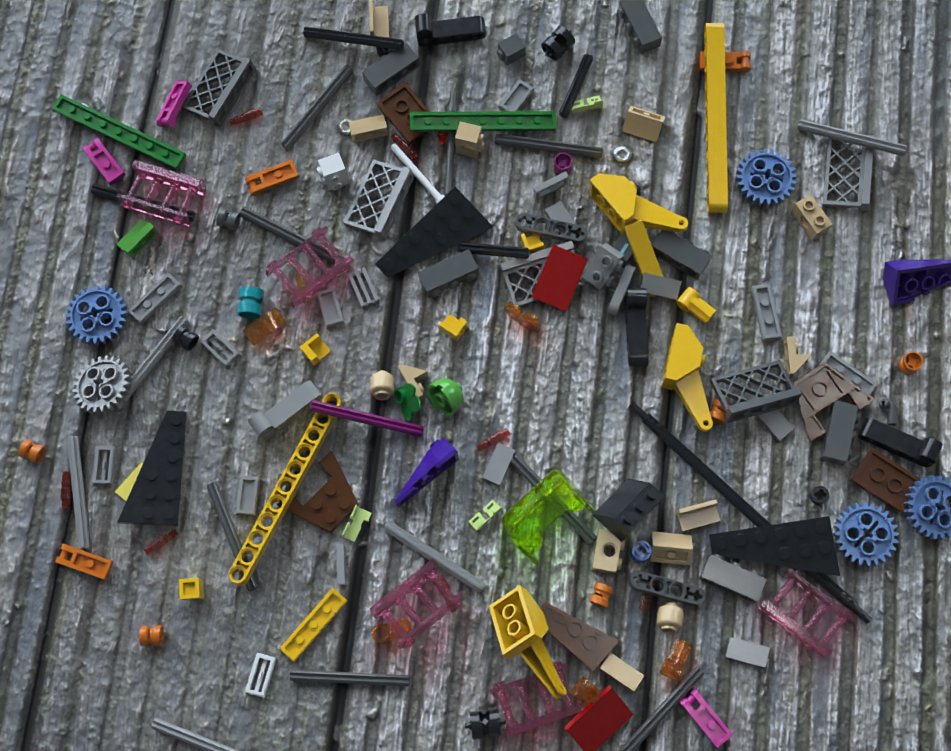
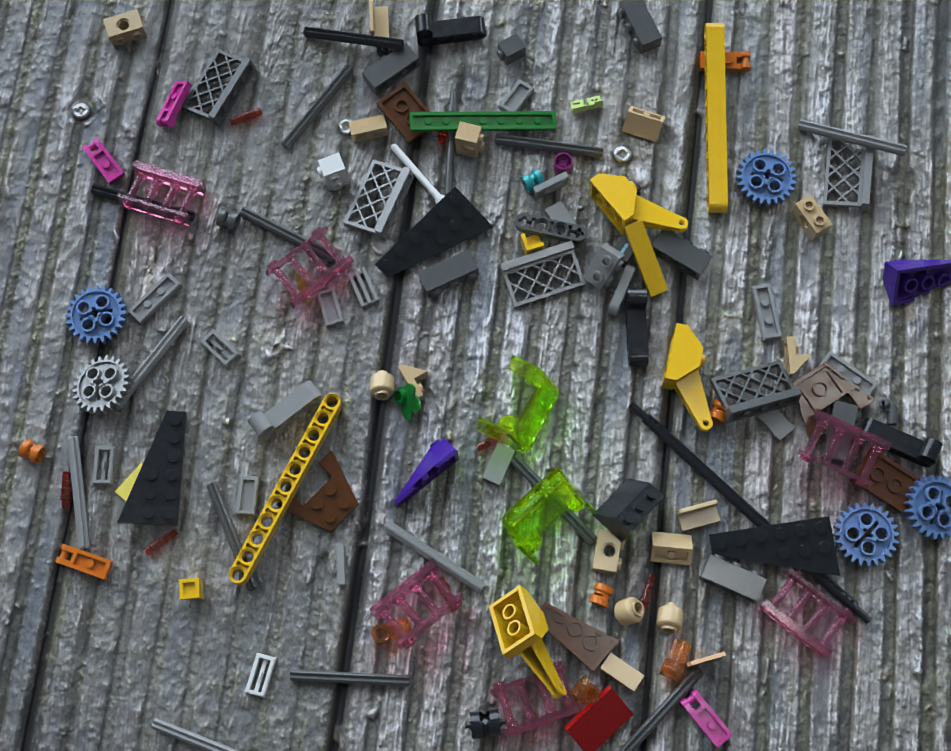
green plate [52,94,187,171] -> none
bright green panel [117,219,158,259] -> none
orange wheel [139,625,164,646] -> none
black wheel [172,325,199,351] -> none
teal wheel [237,286,264,319] -> none
clear orange slope [243,308,287,346] -> none
orange plate [245,160,299,196] -> none
yellow tile [279,587,348,662] -> none
yellow panel [300,333,331,366] -> none
magenta axle [310,400,424,437] -> none
yellowish green piece [342,505,372,542] -> none
clear red animal [391,133,418,160] -> none
bright green cylinder [426,378,464,417] -> none
yellow panel [438,314,468,341] -> none
black axle [459,242,530,259] -> none
yellowish green piece [468,500,502,532] -> none
clear orange slope [504,301,540,333] -> none
red tile [531,244,588,312] -> none
black wheel [541,26,575,61] -> none
black axle [559,54,593,118] -> none
dark grey beam [628,571,706,606] -> none
blue wheel [630,541,652,563] -> none
light grey tile [641,272,682,300] -> none
yellow piece [676,287,716,324] -> none
light grey tile [725,637,770,668] -> none
black bush [810,486,829,505] -> none
orange wheel [899,352,923,375] -> none
none -> tan brick [103,9,147,46]
none -> clear neon green windscreen [476,355,559,452]
none -> teal wheel [521,169,545,193]
none -> tan head [614,597,644,626]
none -> light nougat piece [686,651,726,667]
none -> clear pink fence [796,410,892,488]

